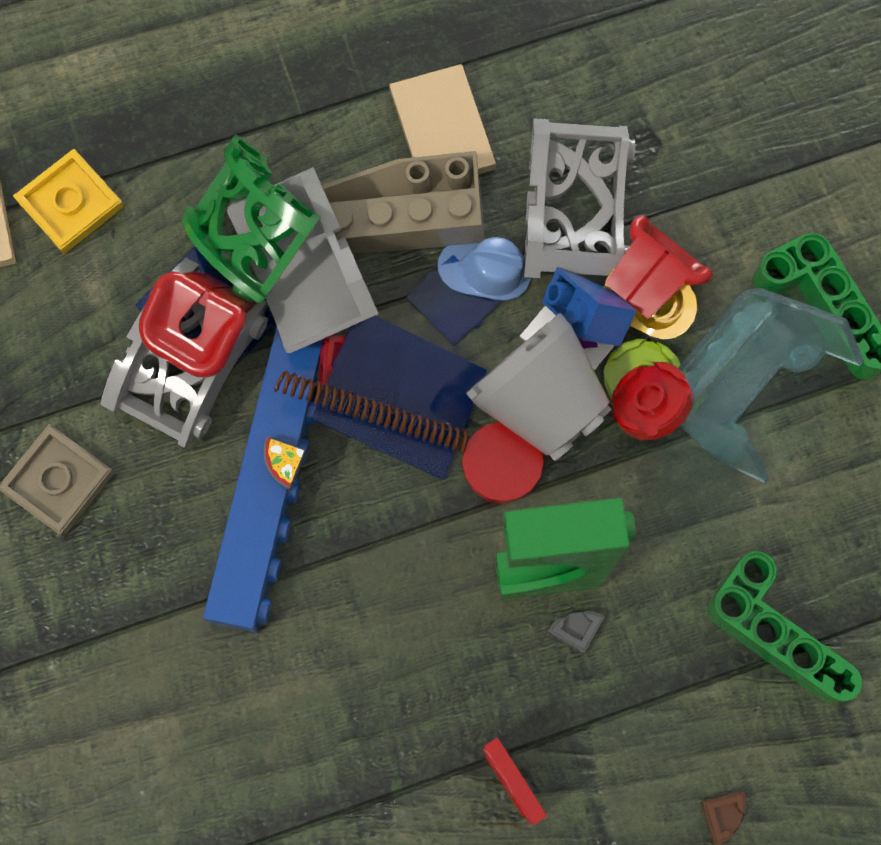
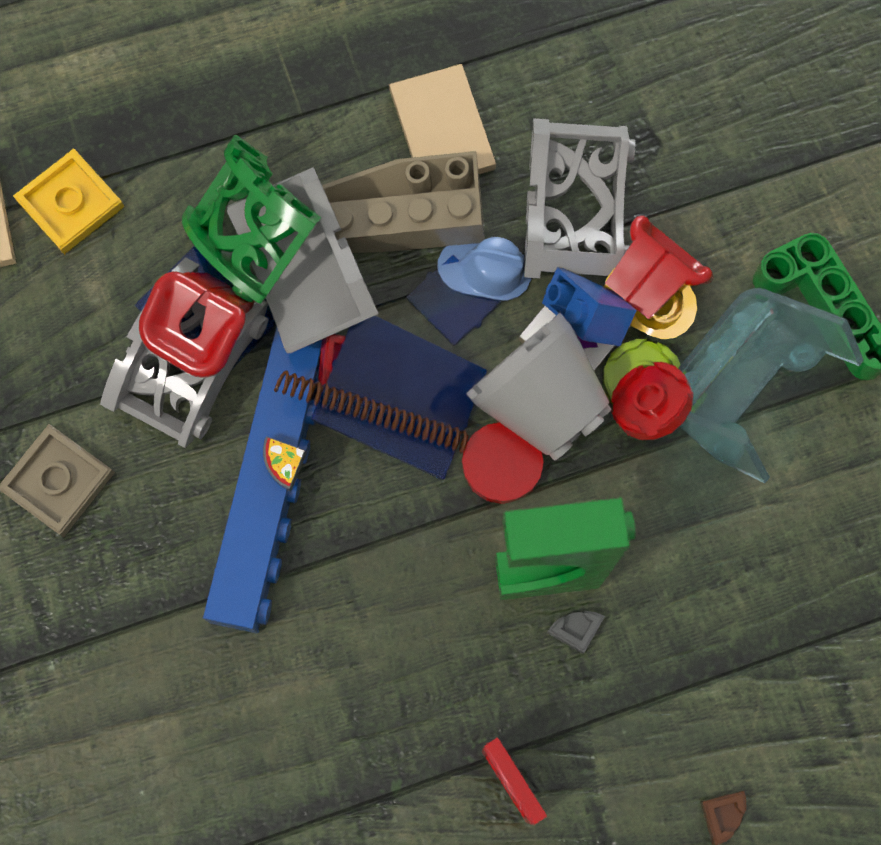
green beam [708,551,862,704] -> none

